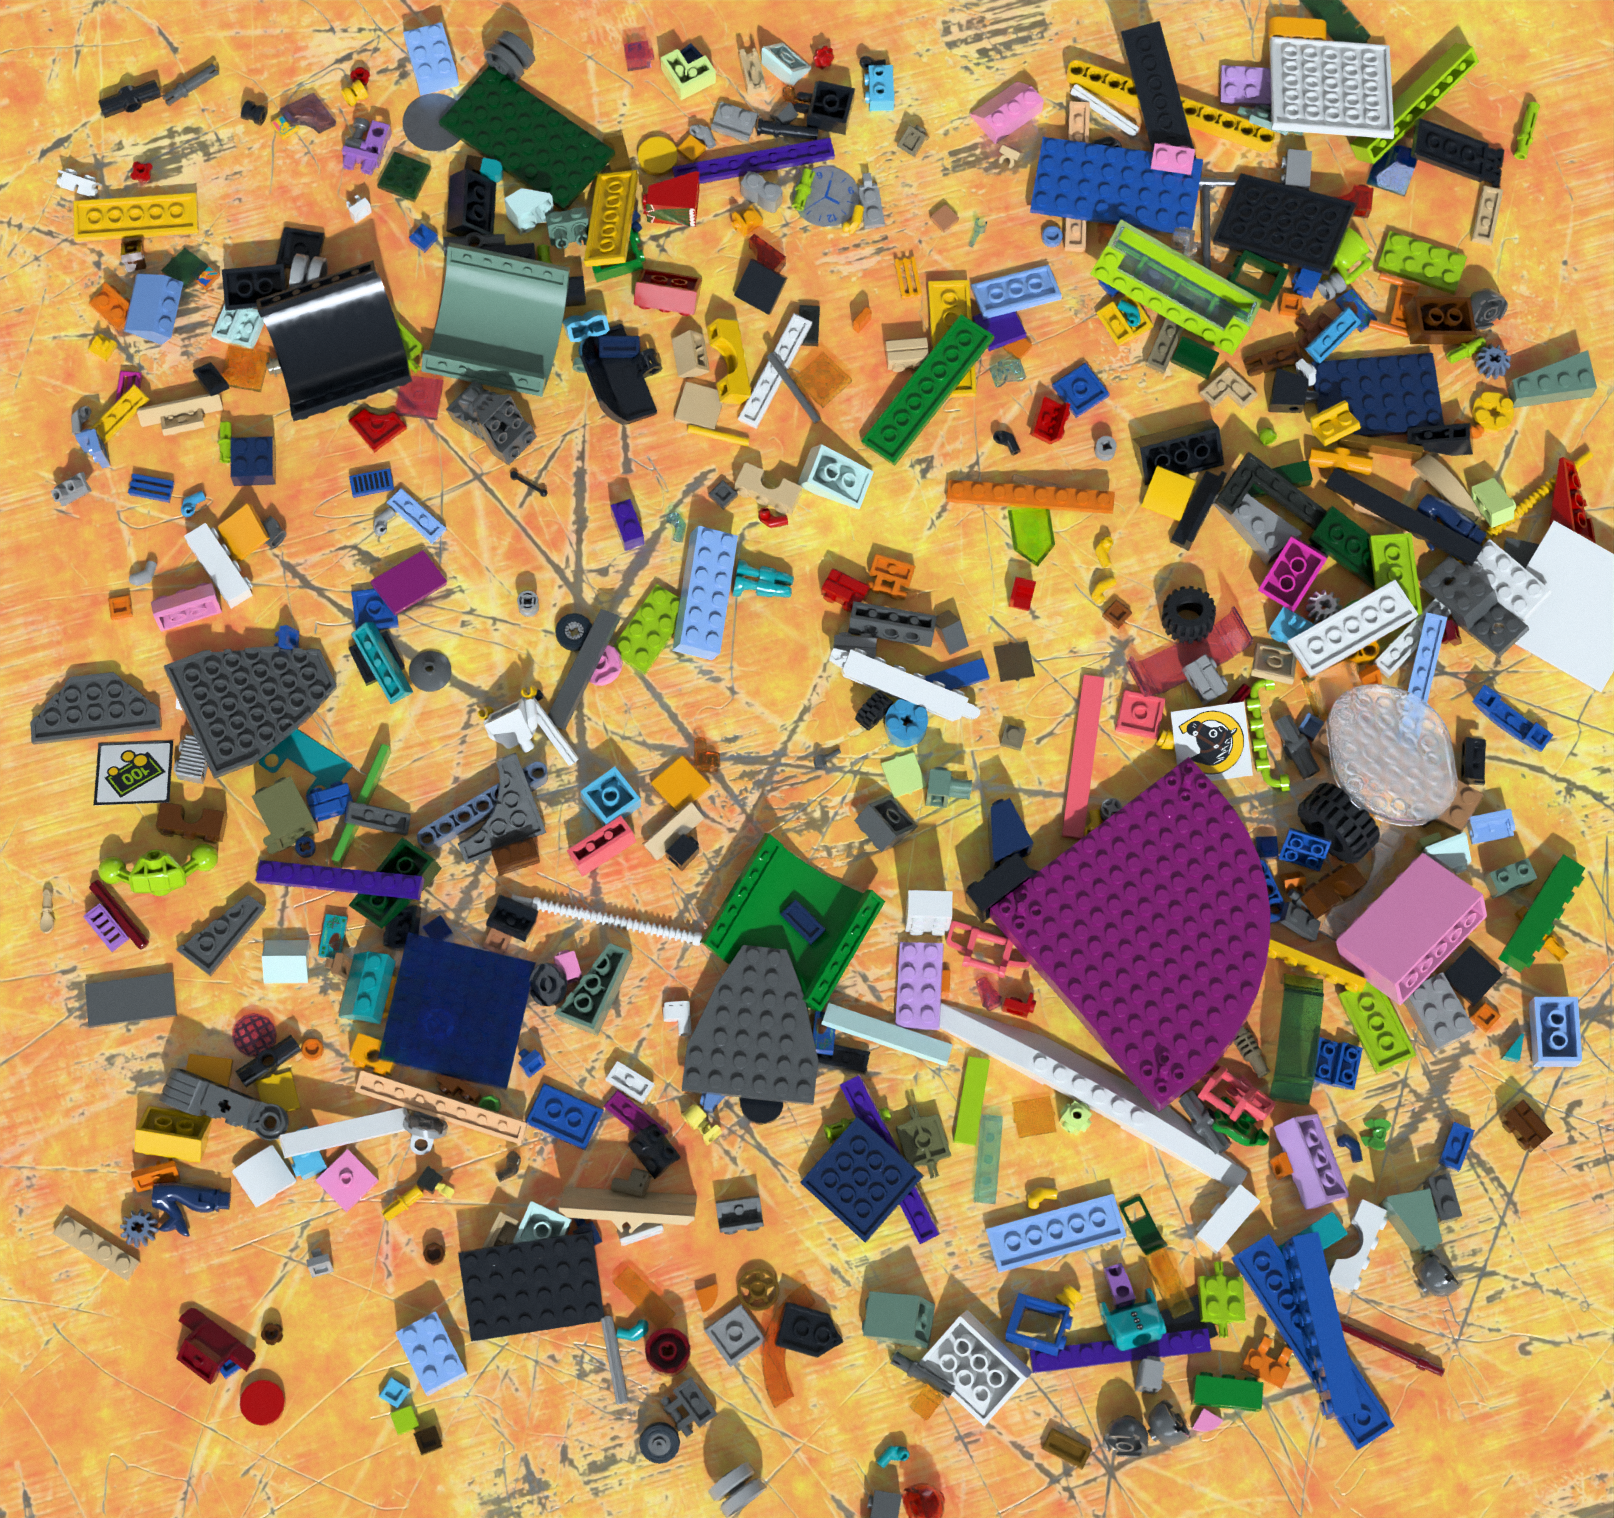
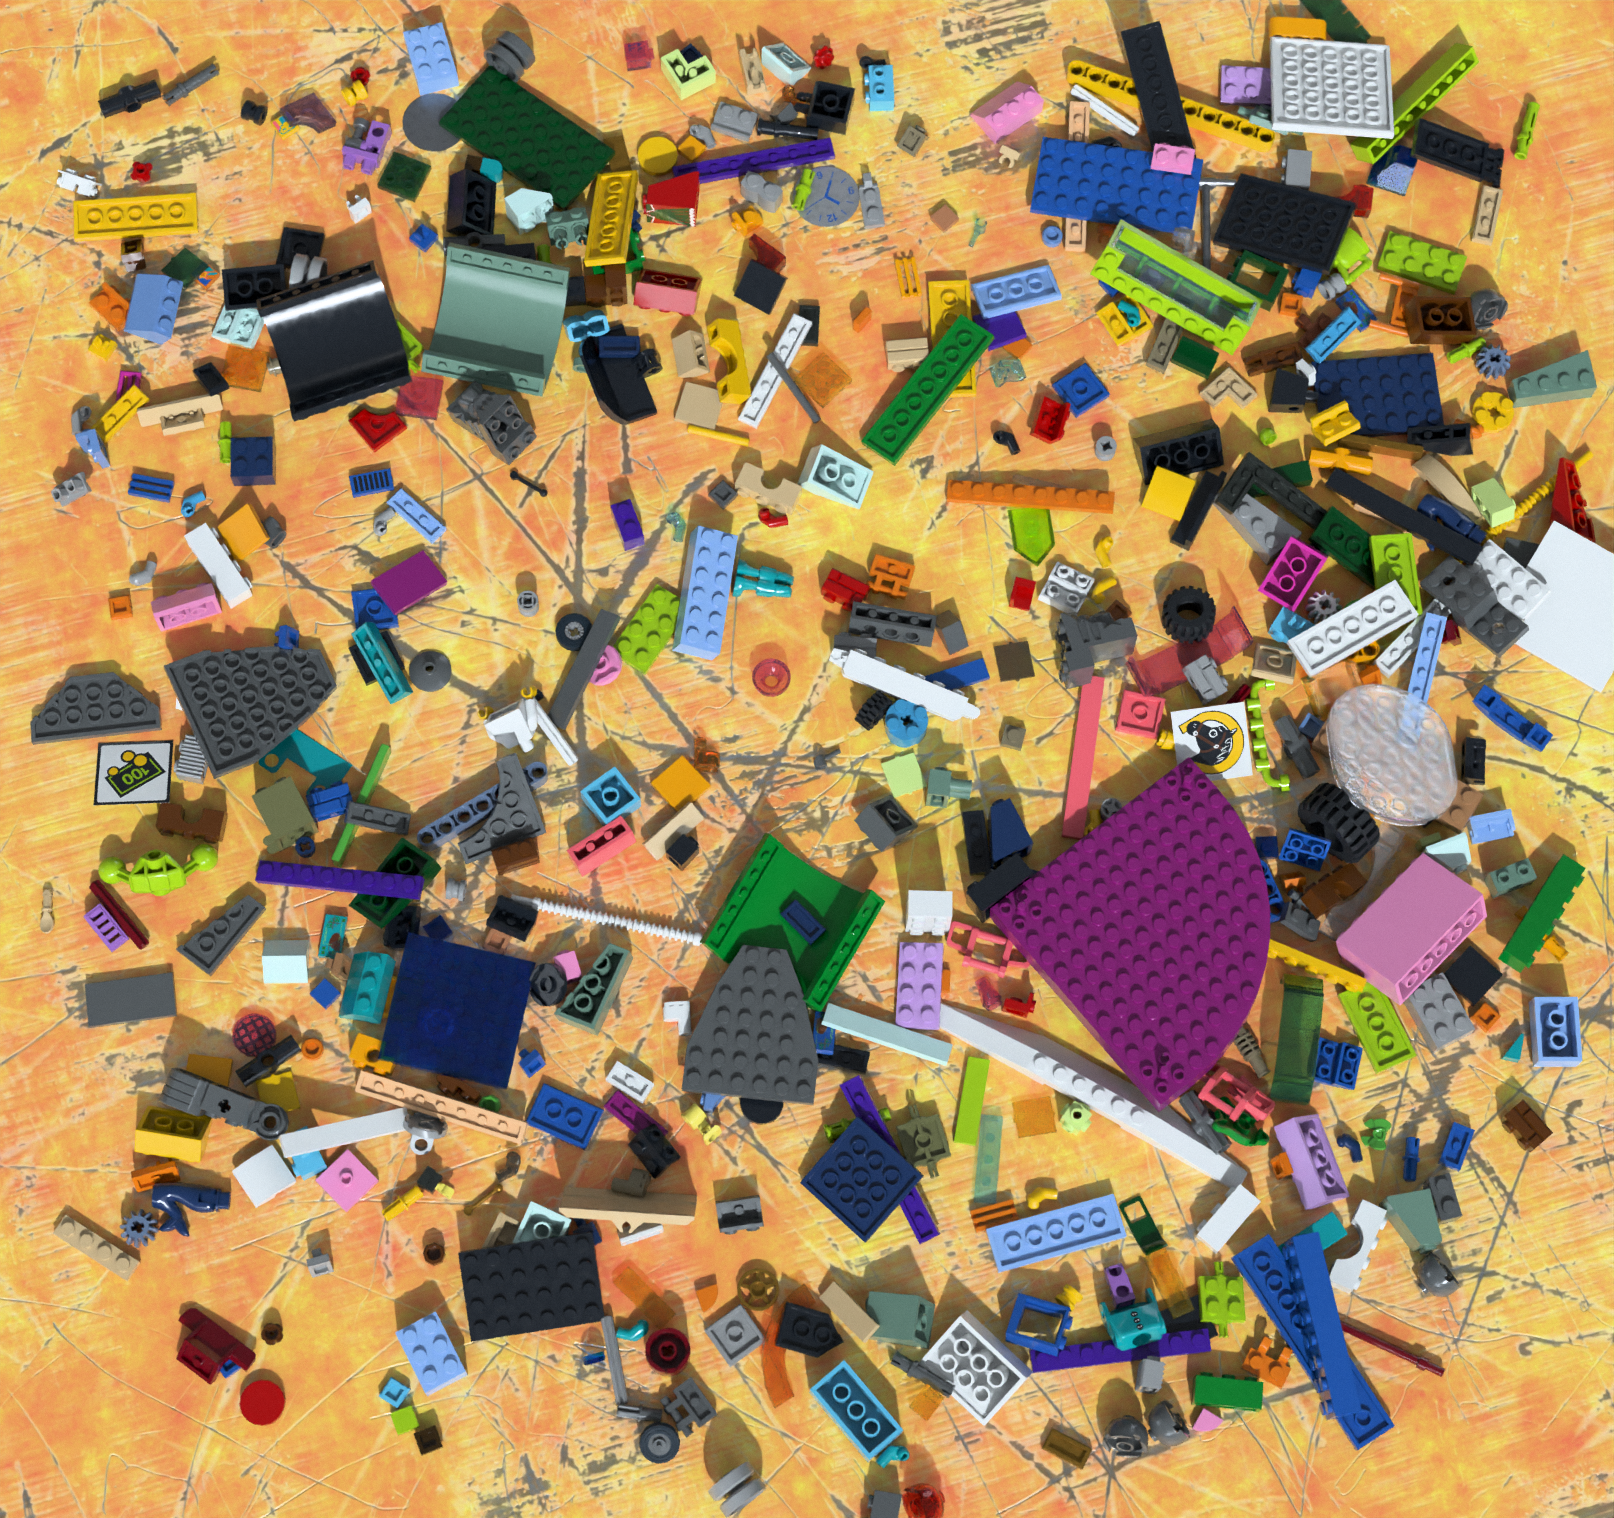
yellow arm [843,205,864,234] -> none
none -> blue tile [309,978,341,1010]
none -> light grey wheel [446,878,467,901]
none -> pearl gold hinge [464,1184,503,1216]
none -> tile [582,1351,606,1366]
none -> reddish brown brick [585,264,628,308]
none -> dark grey axle [617,1403,662,1422]
none -> clear pink piece [752,658,791,697]
none -> medium azure brick [809,1360,903,1462]
none -> tan tile [819,1281,880,1343]
none -> black plate [961,810,991,876]
none -> orange tile [970,1199,1019,1233]
none -> white slope [1038,561,1095,614]
none -> dark grey brick [1054,610,1138,689]
none -> blue axle [1402,1137,1420,1182]

